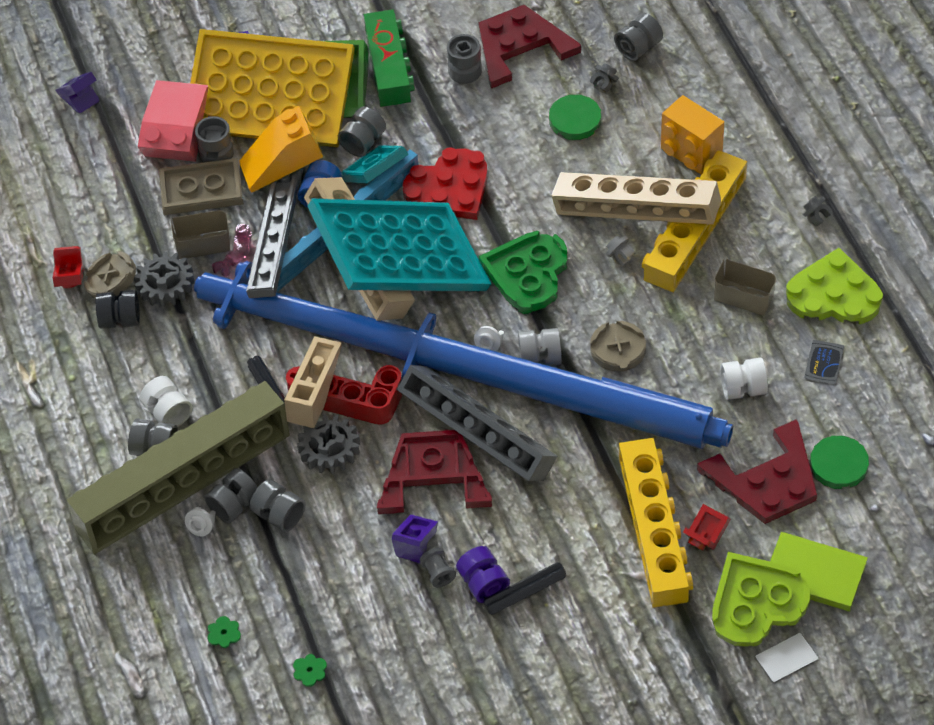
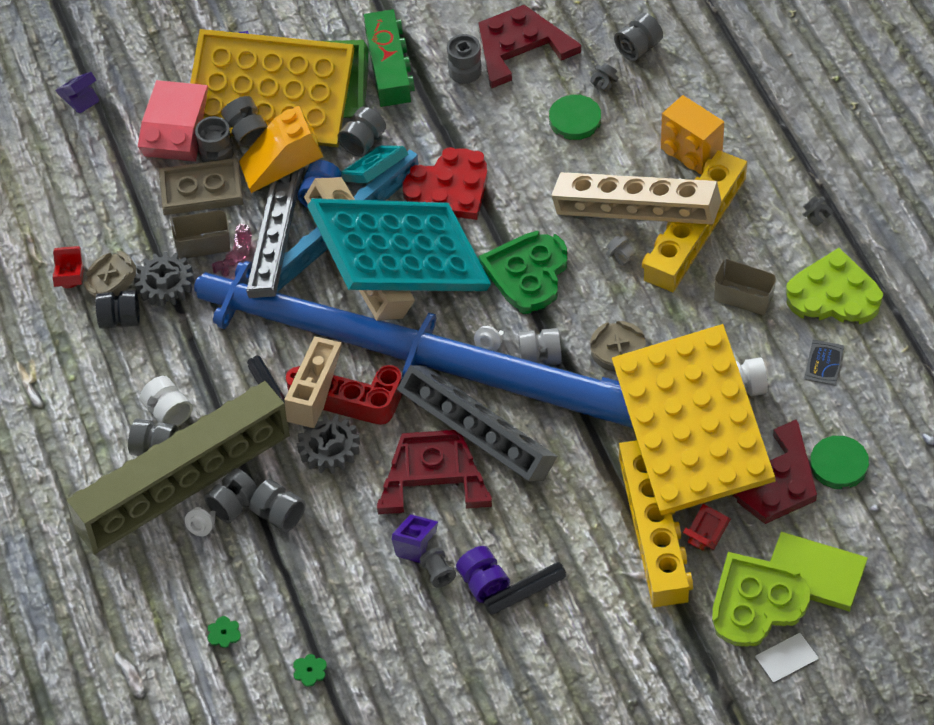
none -> dark grey wheel [221,96,268,146]
none -> yellow plate [612,324,776,516]

